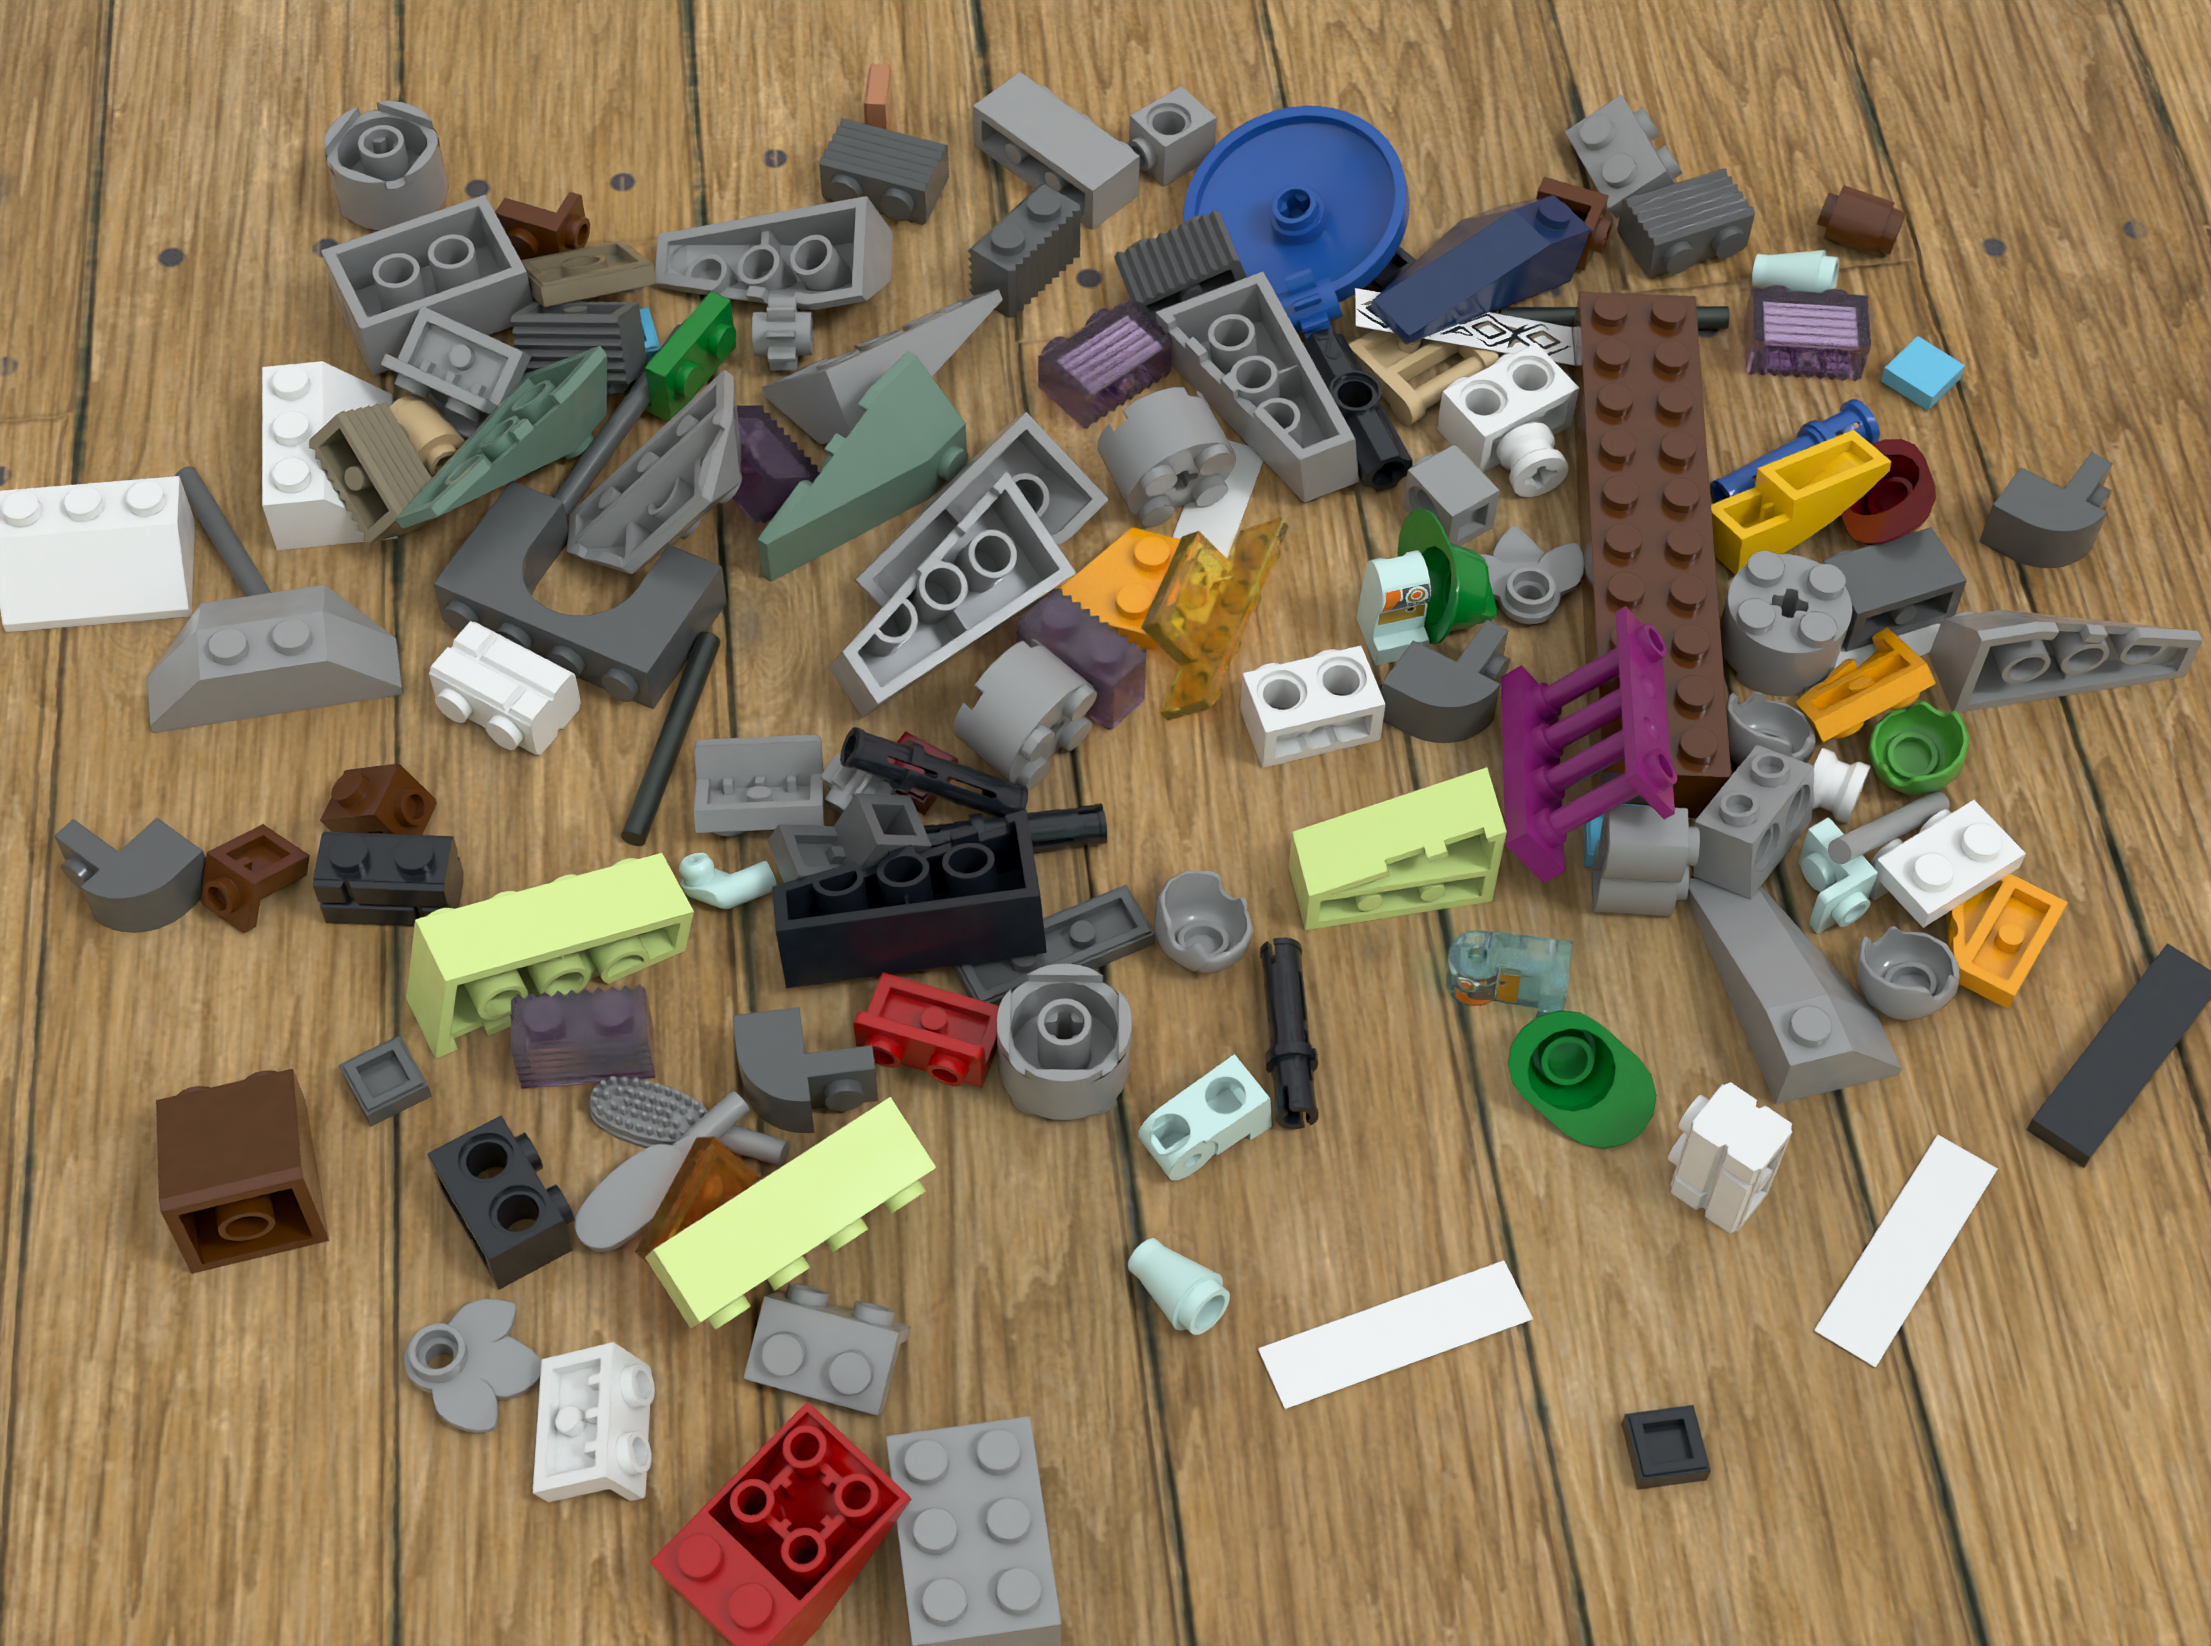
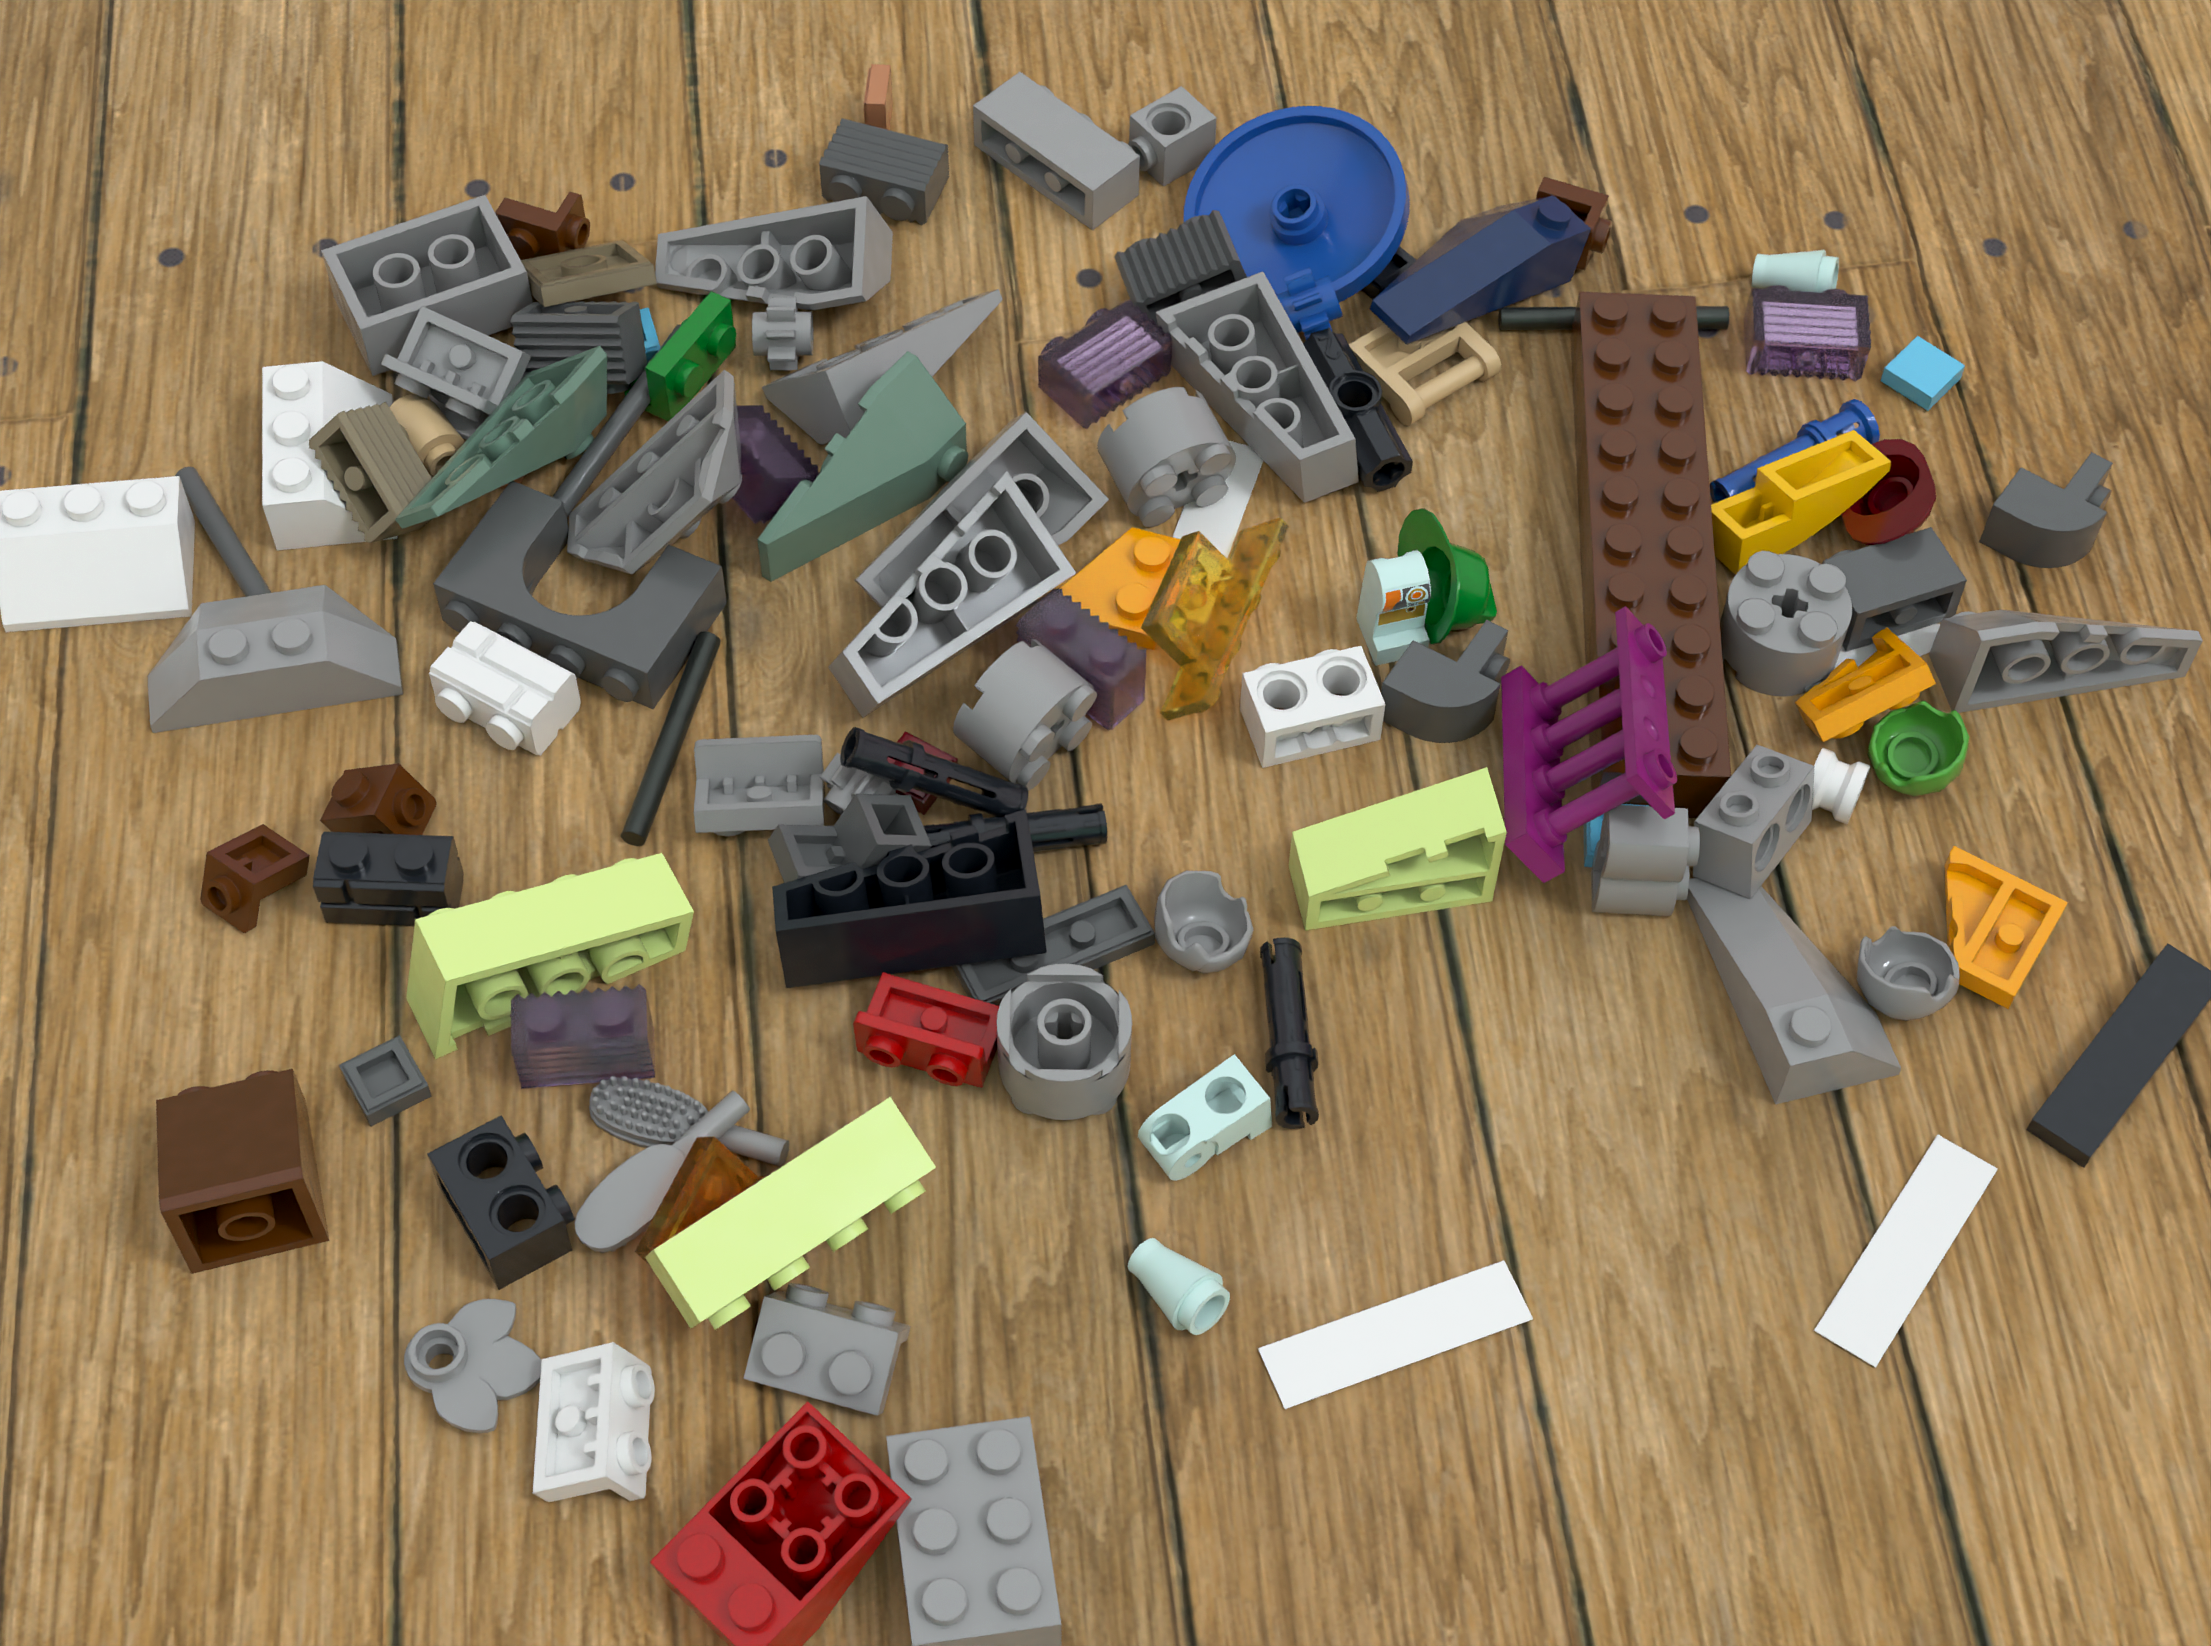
dark grey brick [54,818,206,933] -> none
light grey brick [324,101,449,230] -> none
light aqua arm [679,853,777,909] -> none
dark grey brick [733,1007,878,1133] -> none
dark grey brick [968,184,1081,318] -> none
white sticker [1355,288,1575,366] -> none
light grey brick [1403,444,1500,546] -> none
white brick [1437,343,1579,472] -> none
clear light blue leg [1446,930,1573,1018] -> none
light grey plate [1480,526,1584,624] -> none
white wheel [1496,422,1569,497] -> none
green piece [1507,1010,1657,1149] -> none
light grey bracket [1565,94,1683,219] -> none
dark grey brick [1617,168,1755,279] -> none
black tile [1621,1405,1711,1490] -> none
white brick [1667,1082,1792,1234] -> none
light grey hair [1726,691,1815,767] -> none
light aqua bracket [1798,817,1878,934] -> none
reddish brown brick [1817,185,1906,256] -> none
light grey bar [1828,792,1950,864] -> none
white bracket [1870,800,2026,928] -> none

